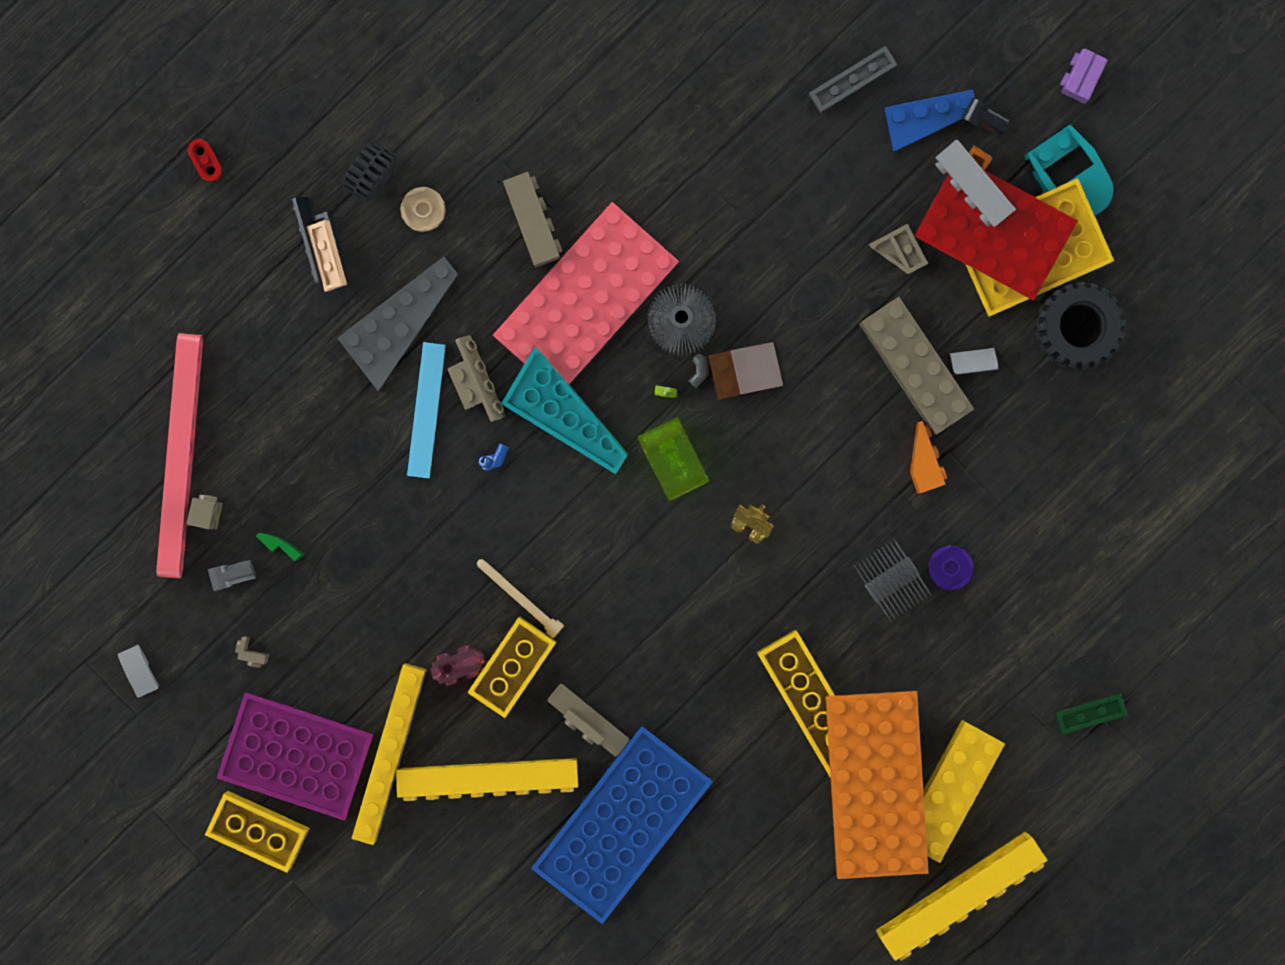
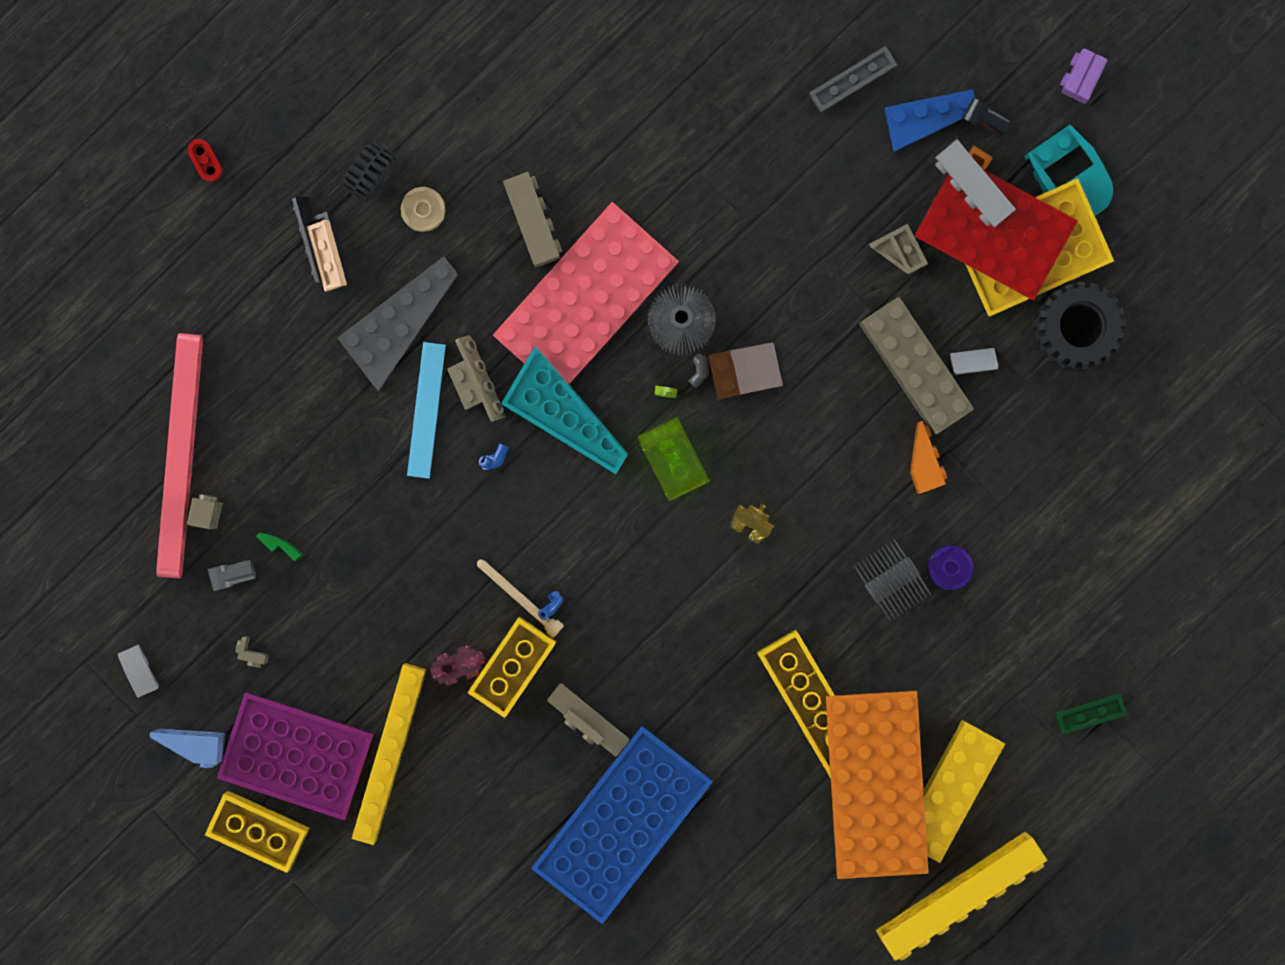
yellow brick [396,758,579,801] -> none
none -> medium blue slope [150,728,226,768]
none -> blue arm [538,591,563,620]

